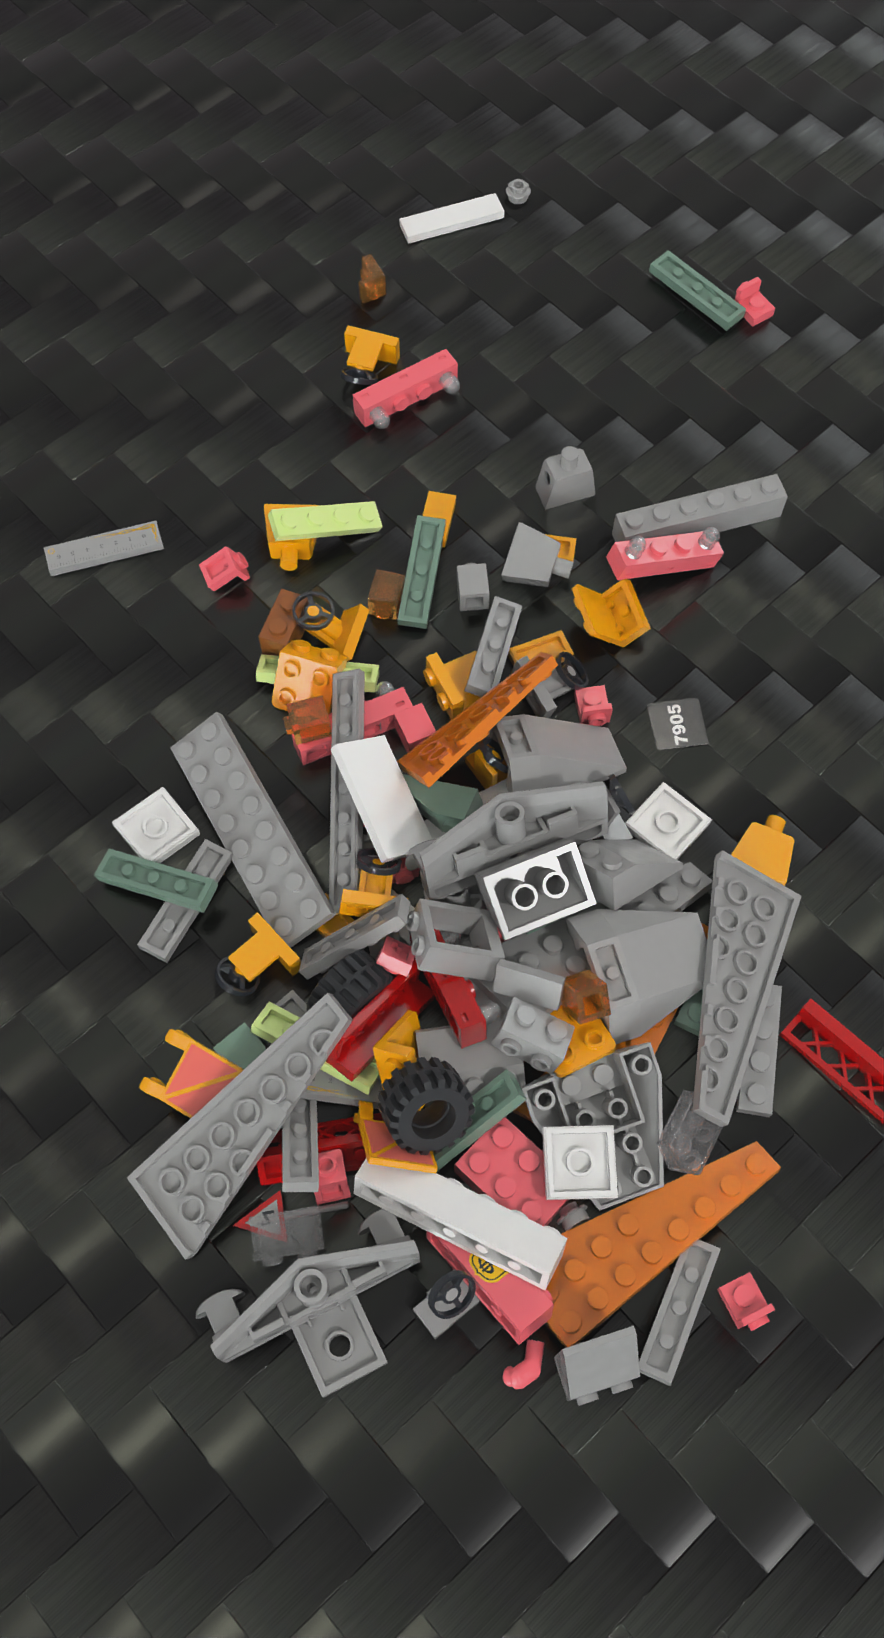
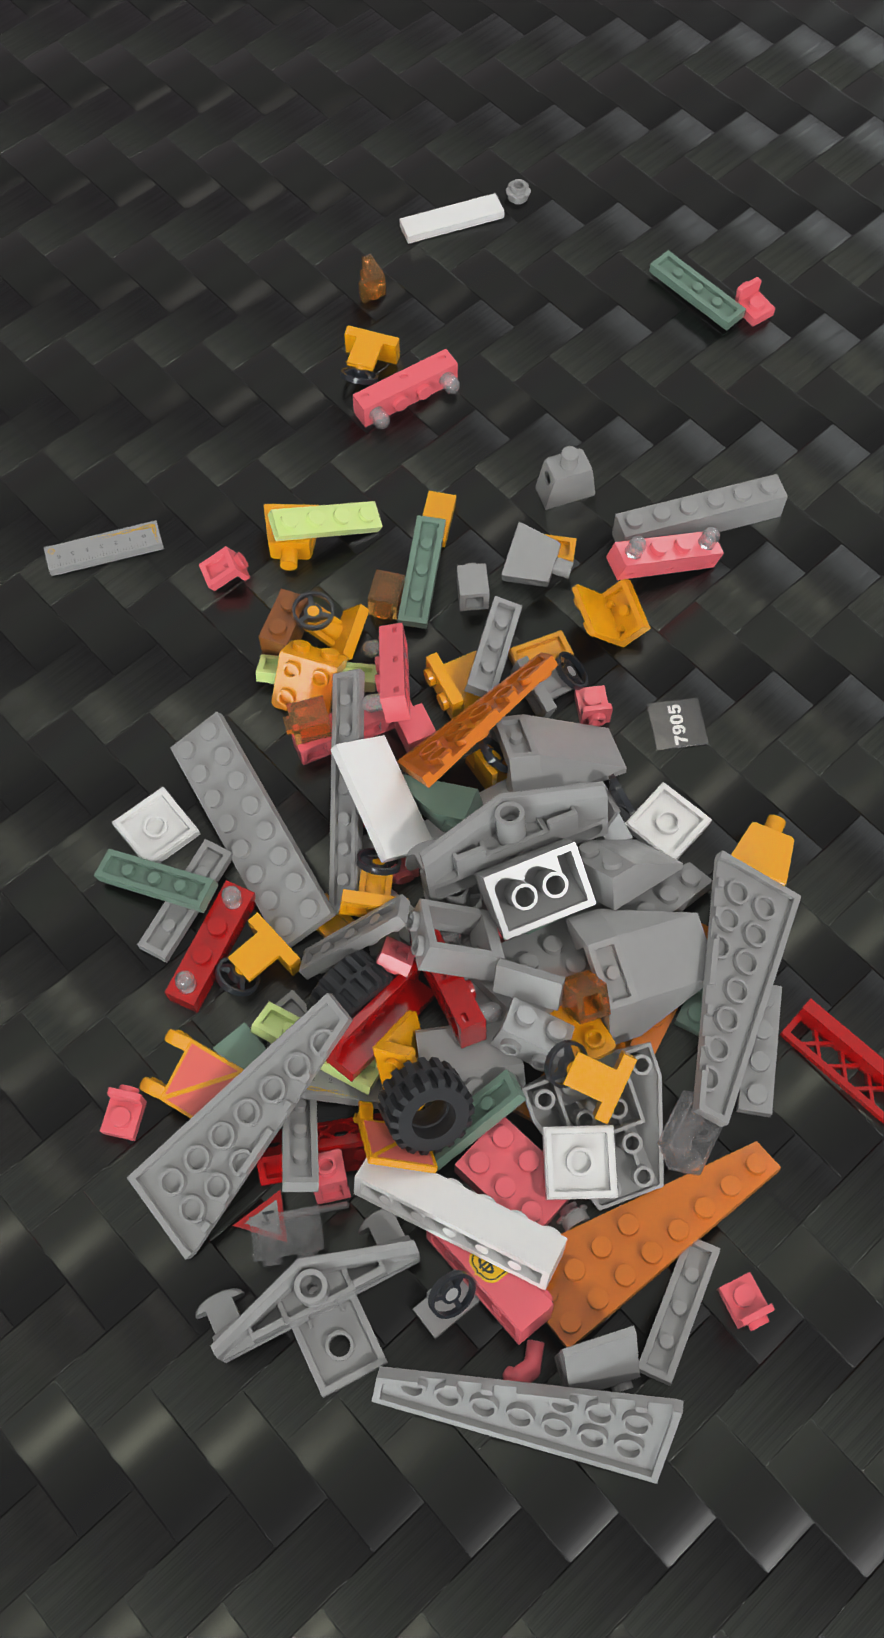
none -> coral bracket [100,1085,147,1141]
none -> red piece [165,880,256,1013]
none -> coral piece [362,623,411,723]
none -> light grey wing [372,1366,684,1484]
none -> light orange piece [544,1040,637,1124]

